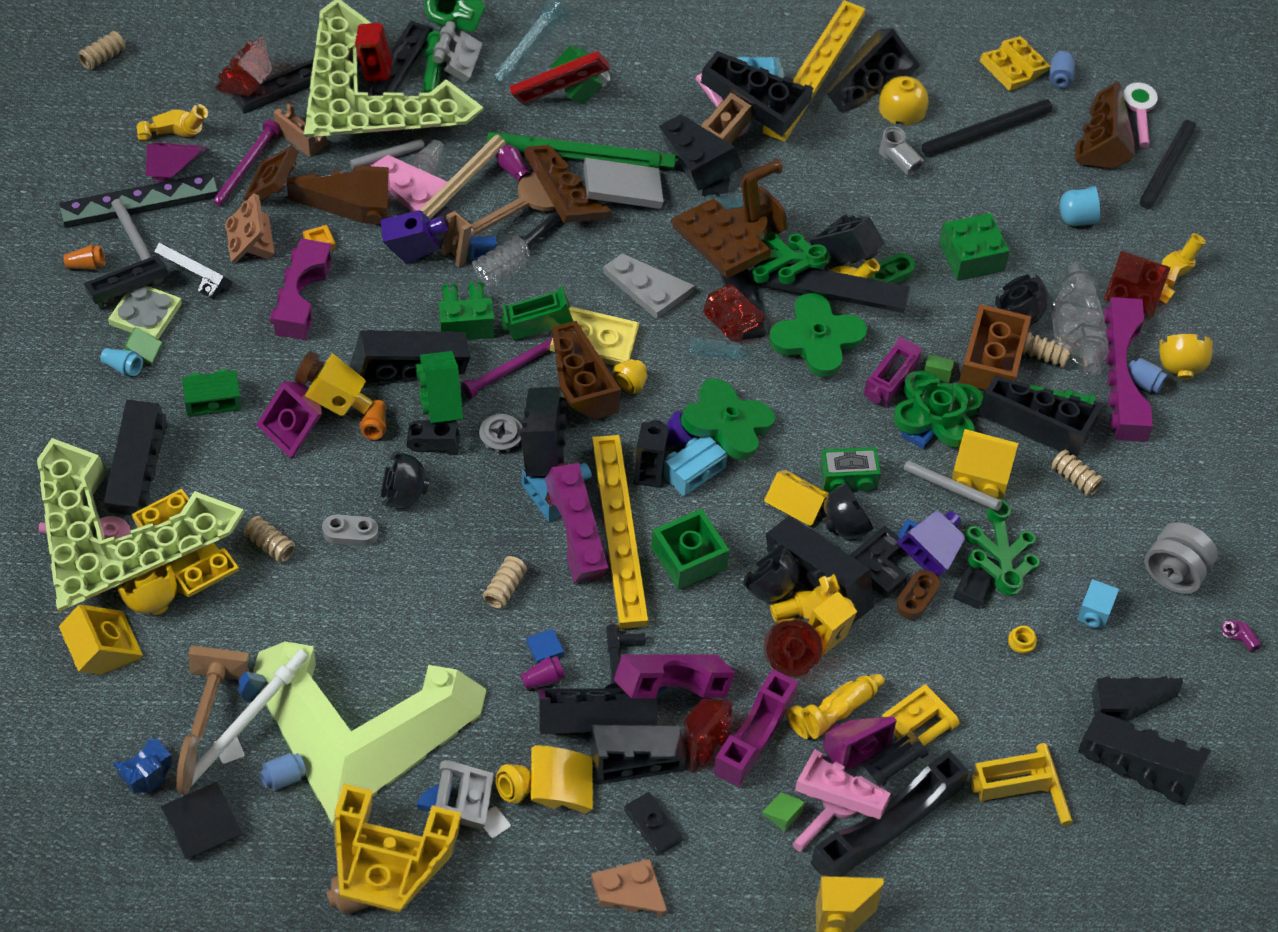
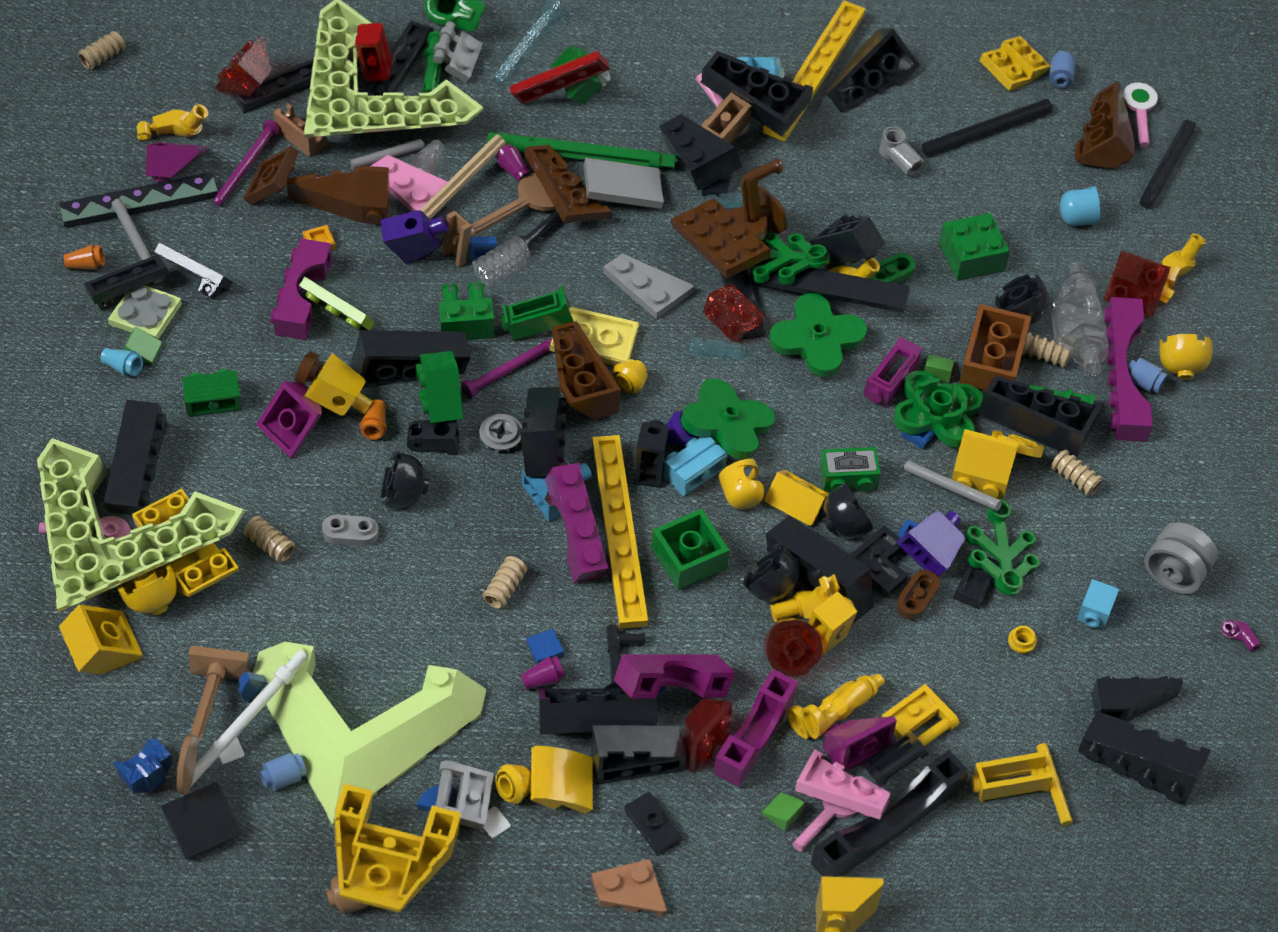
nougat bracket [225,194,275,263] -> none
yellow cylinder [879,76,928,125] -> none
none -> plate [299,277,375,330]
none -> yellow helmet [719,459,764,510]
none -> yellow tile [991,430,1044,458]

